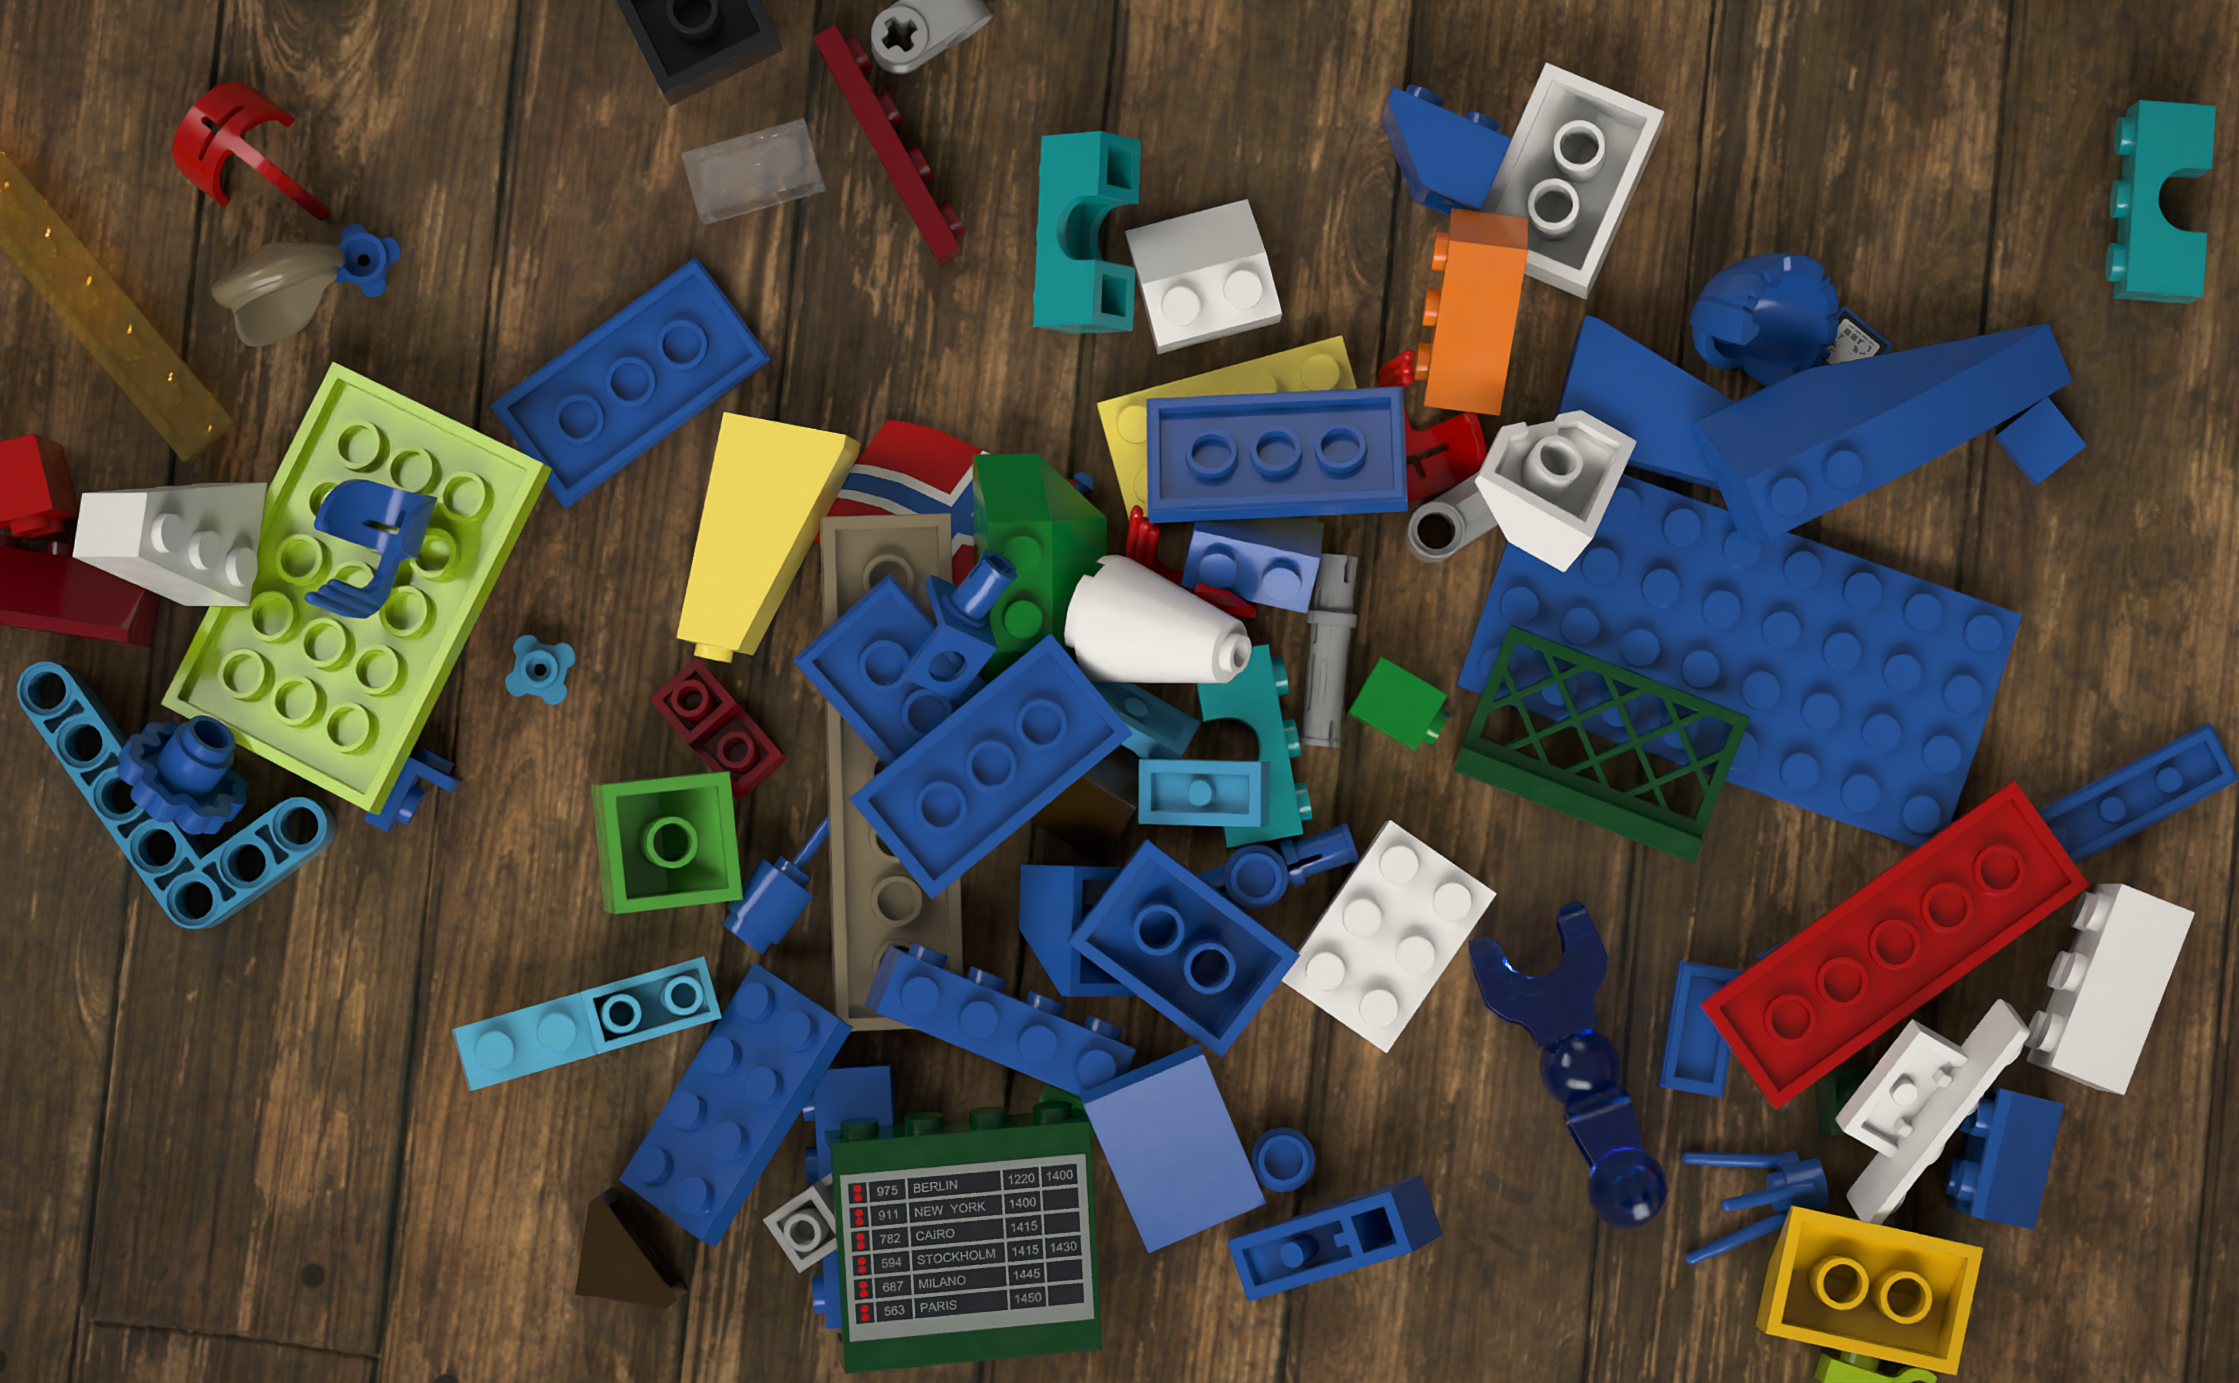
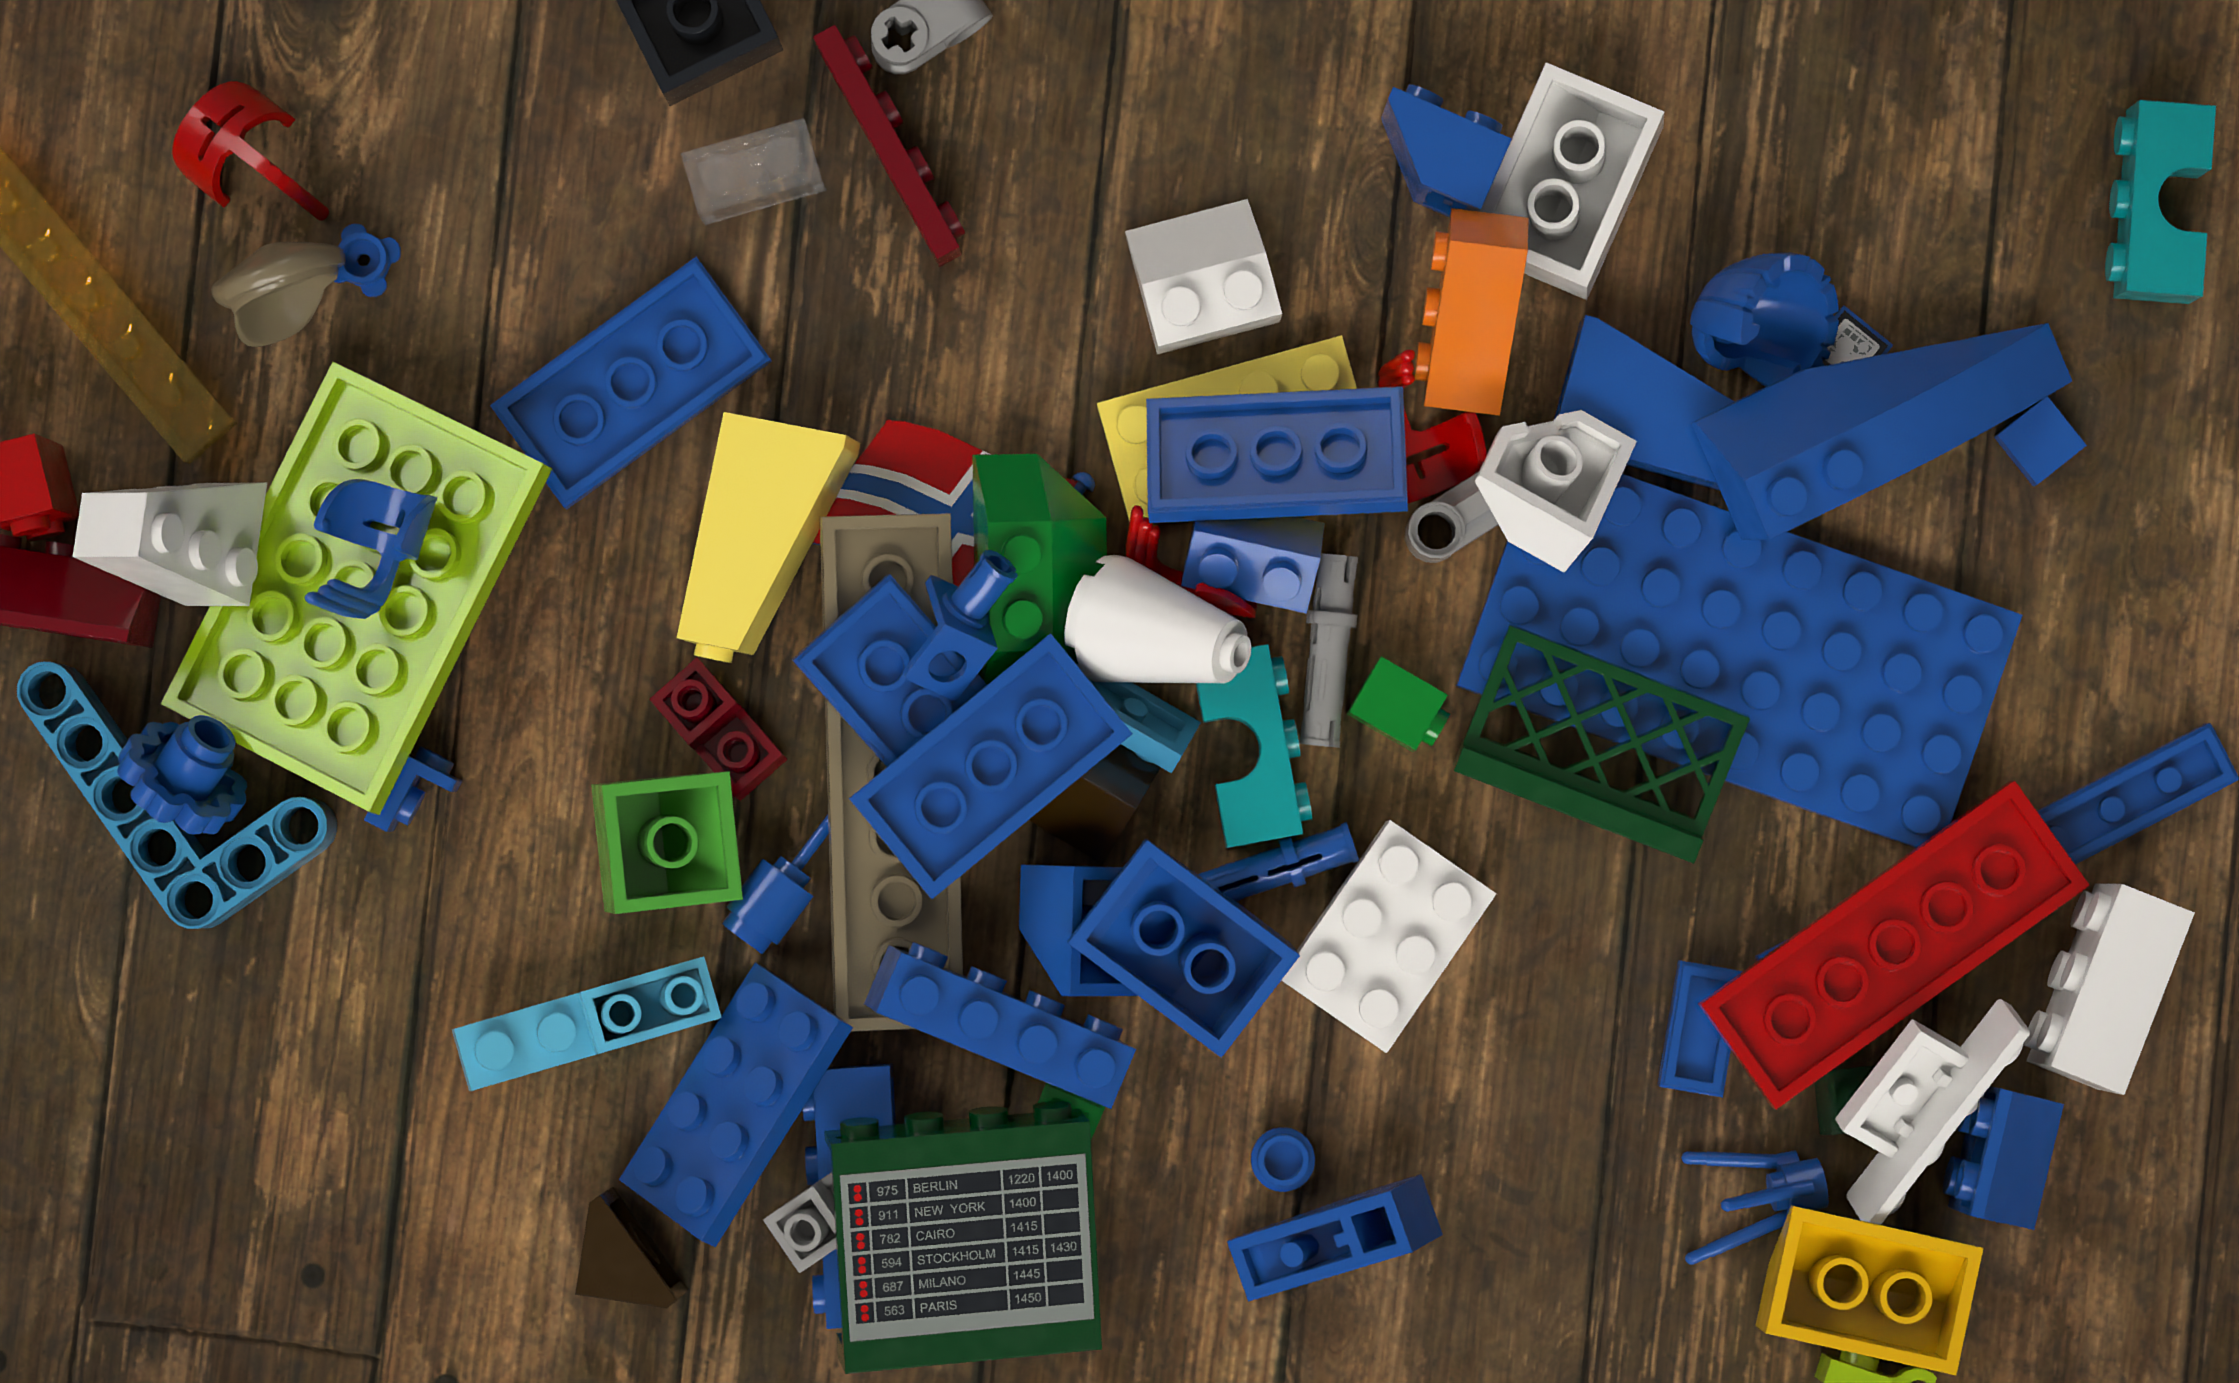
dark azure plate [505,635,576,705] -> none
teal arch [1033,131,1141,334] -> none
tile [1079,1043,1266,1253] -> none
dark azure plate [1139,758,1269,827] -> none
blue plate [1224,844,1288,909] -> none
clear blue piece [1467,900,1669,1229] -> none

